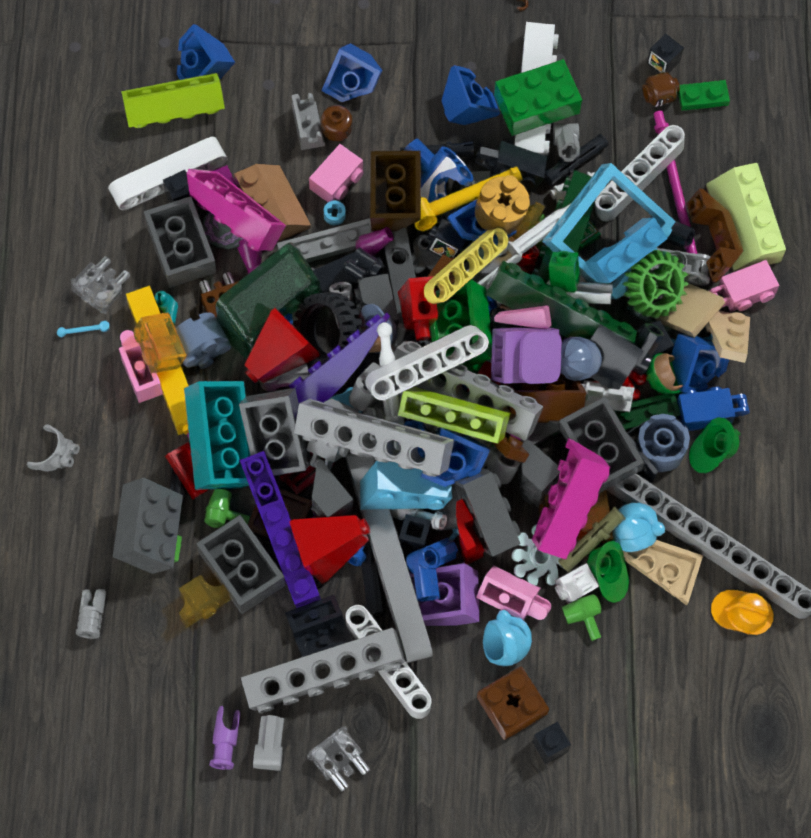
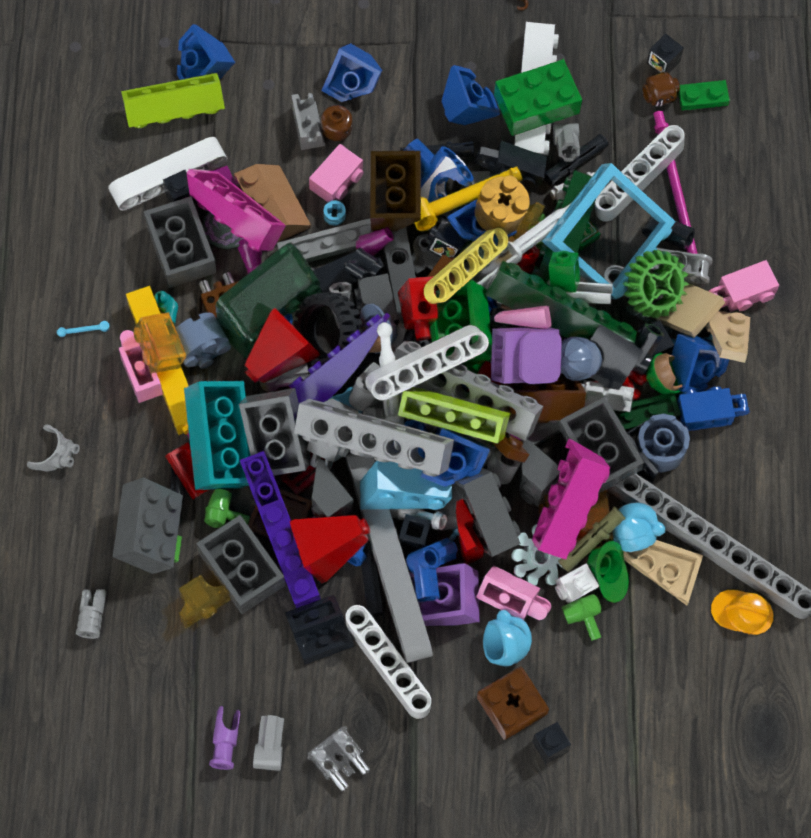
clear piece [71,256,130,314] -> none
light grey brick [241,628,406,713] -> none
dark azure arch [585,218,668,283] -> none
reddish brown slope [686,188,743,283] -> none
green piece [689,417,741,473] -> none
yellowish green slope [706,163,786,272] -> none

